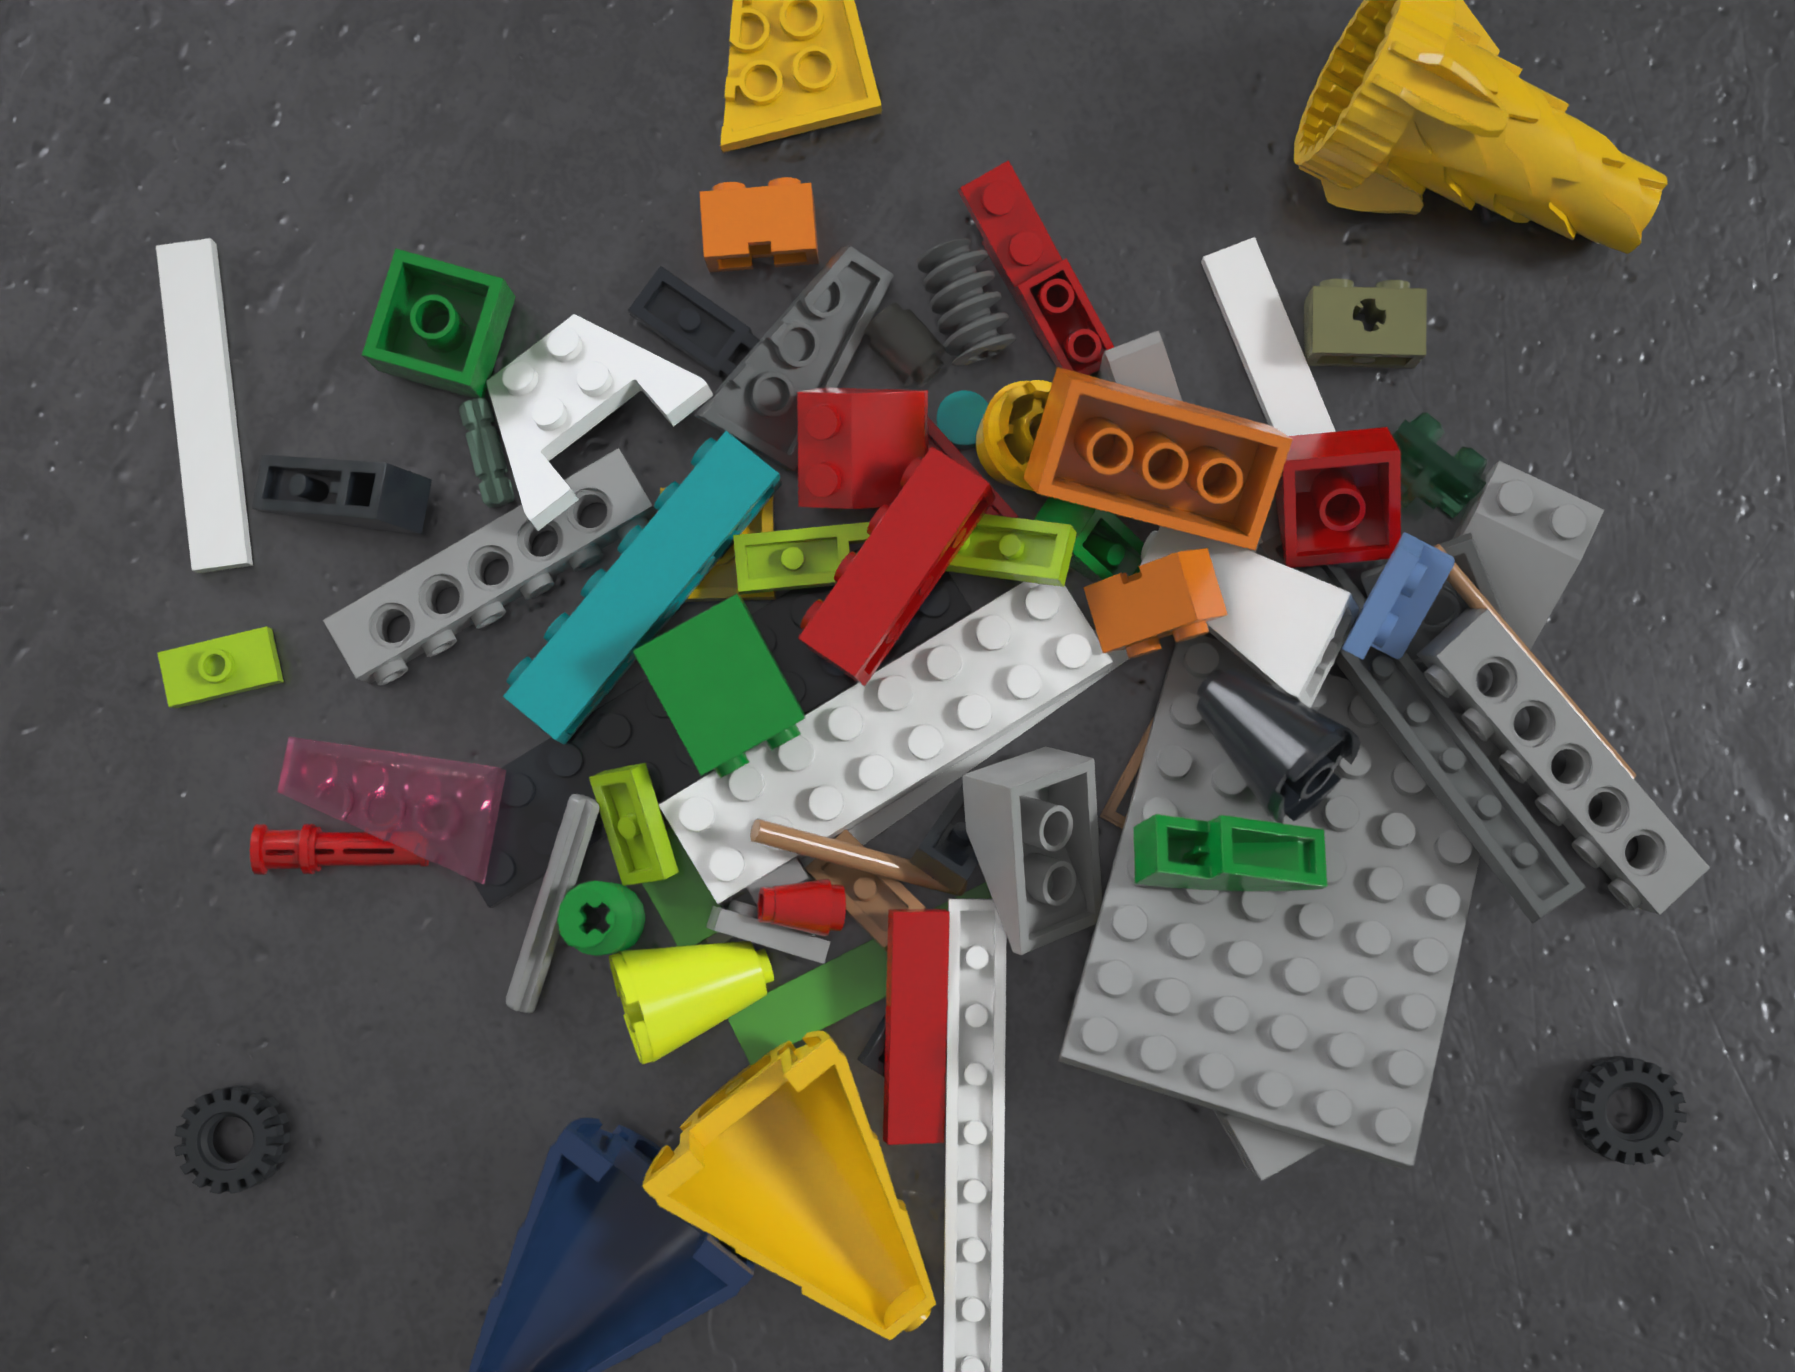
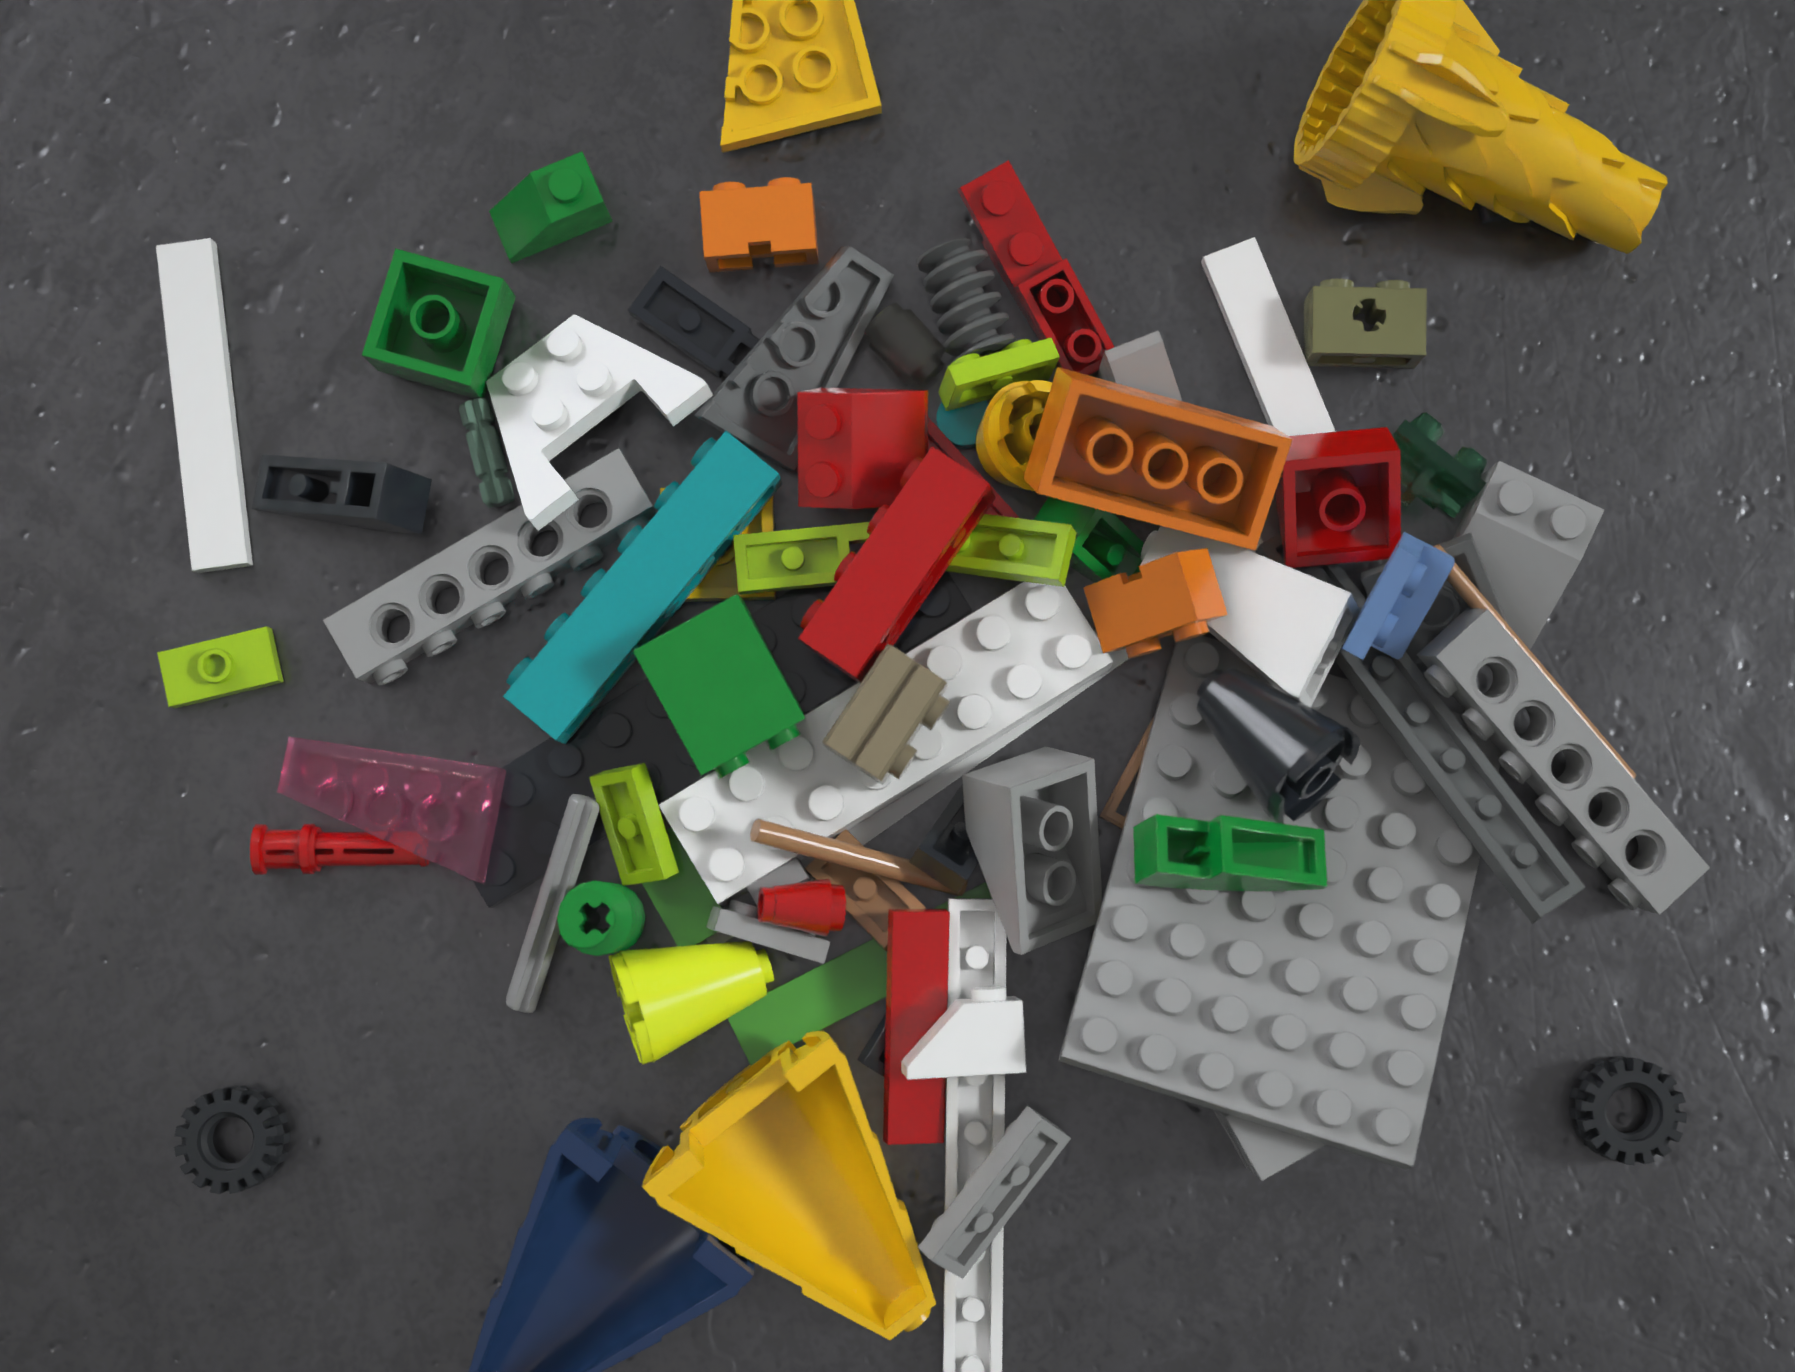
none -> green slope [489,151,613,264]
none -> dark tan brick [822,644,950,785]
none -> white slope [901,986,1026,1079]
none -> light grey plate [918,1106,1071,1279]
none -> lime plate [938,338,1060,411]

